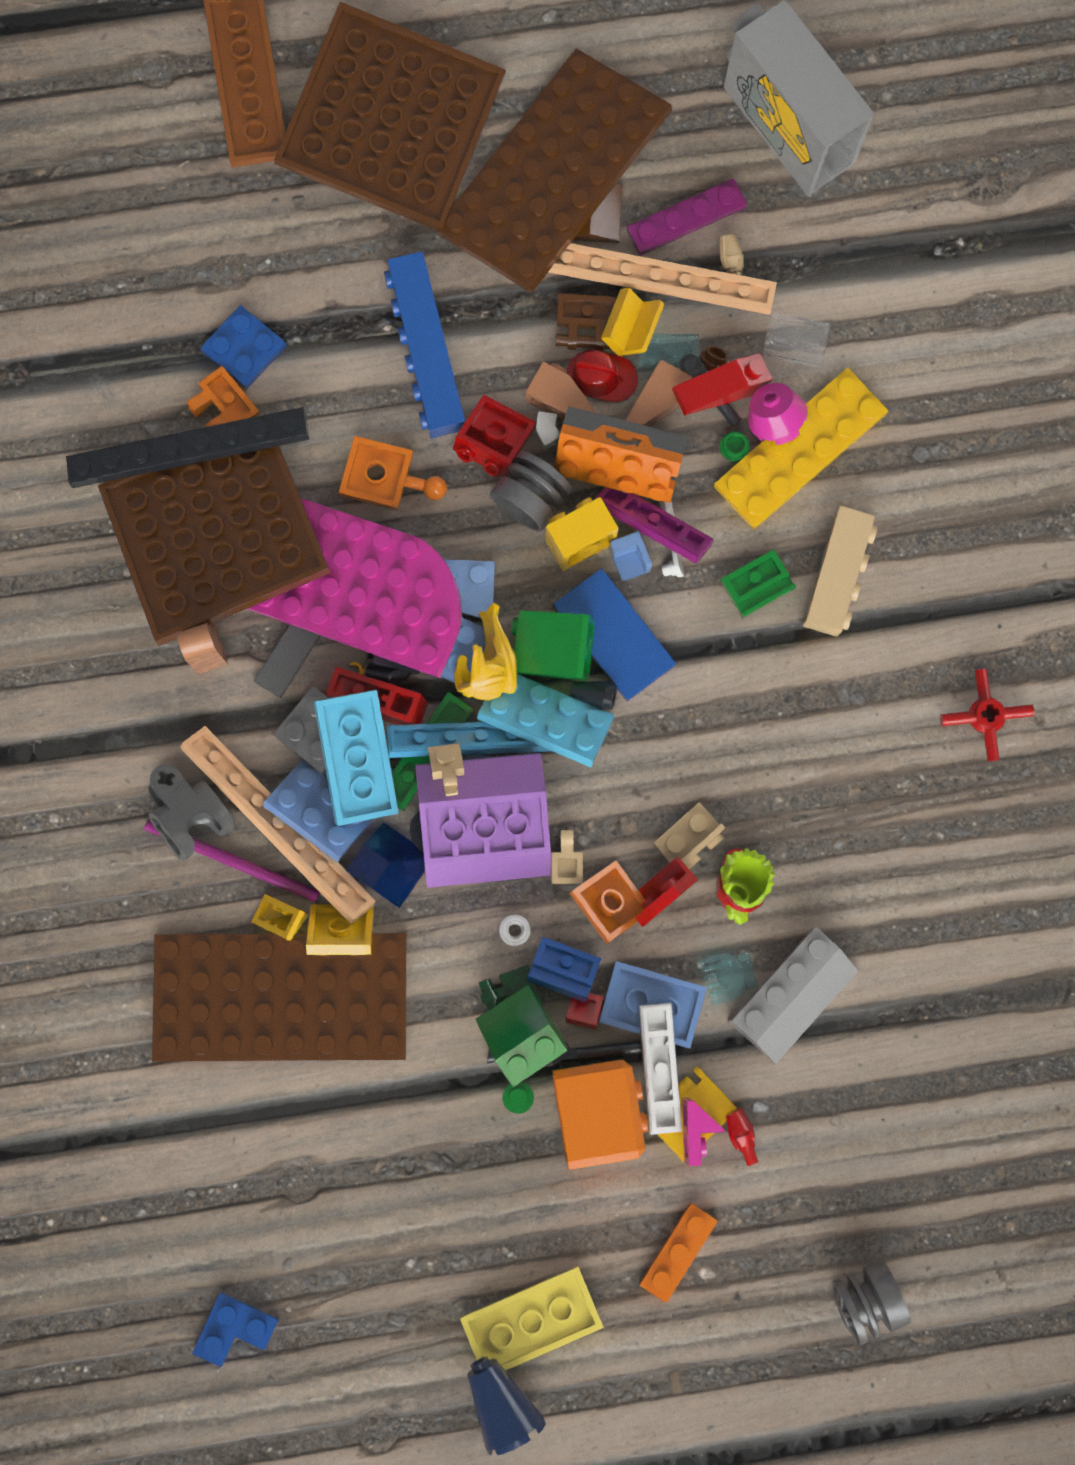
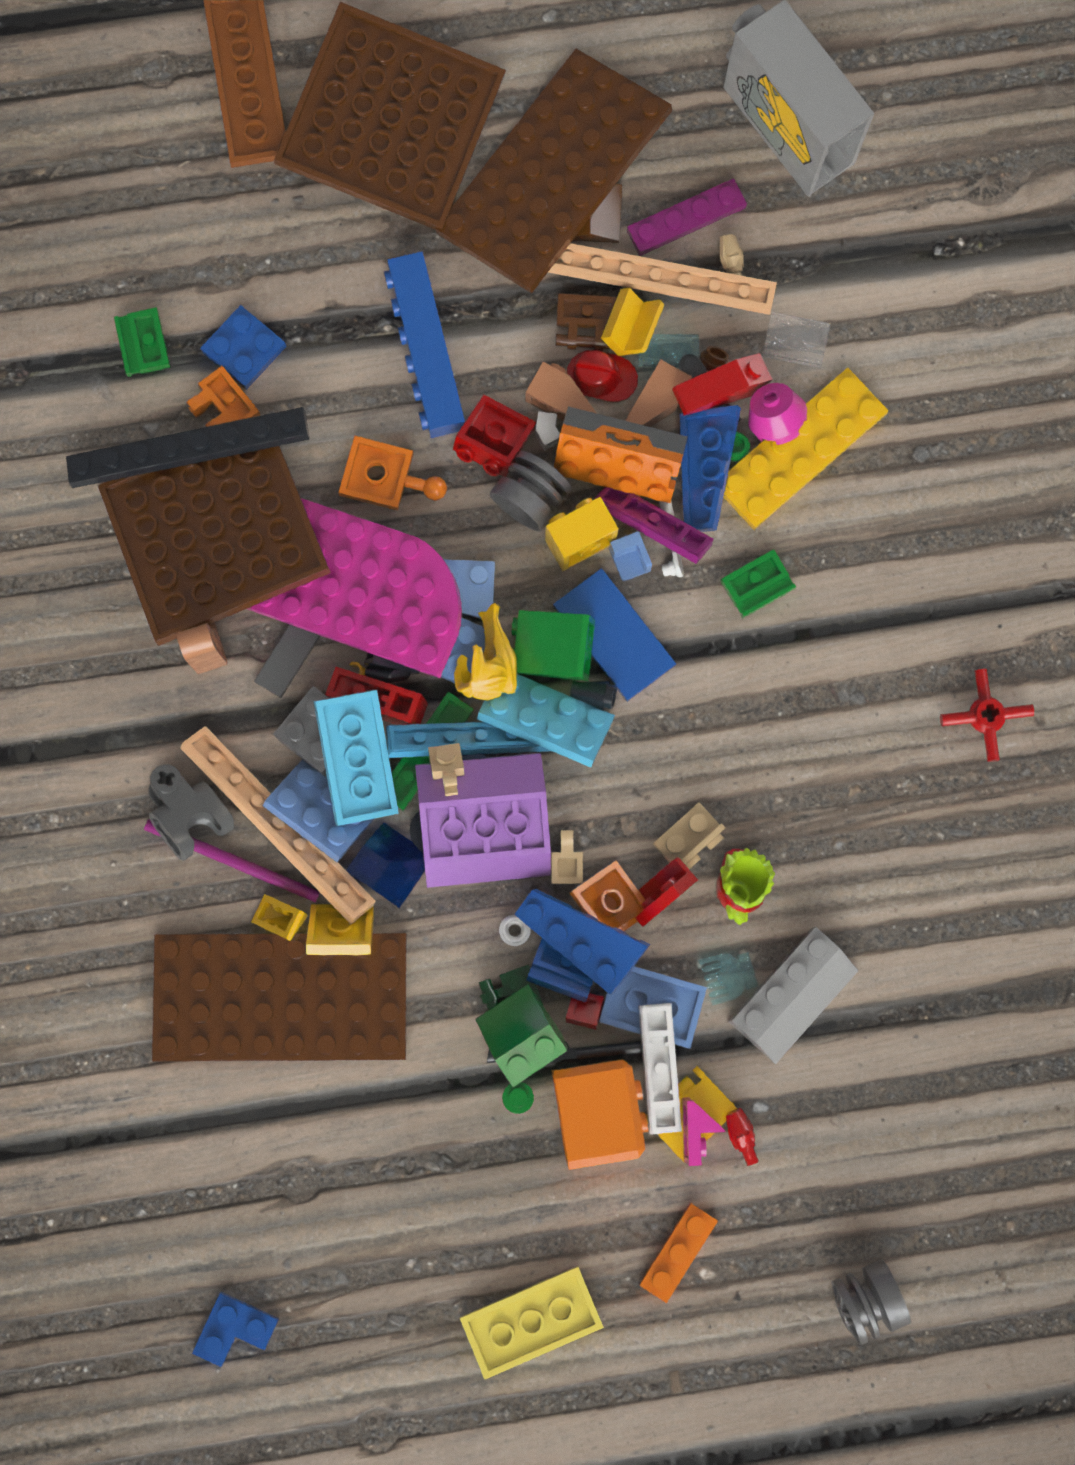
dark blue cone [467,1356,546,1455] -> none
tan brick [803,505,878,637] -> none
none -> green plate [114,307,171,377]
none -> blue wing [514,889,651,995]
none -> blue wing [680,405,741,532]

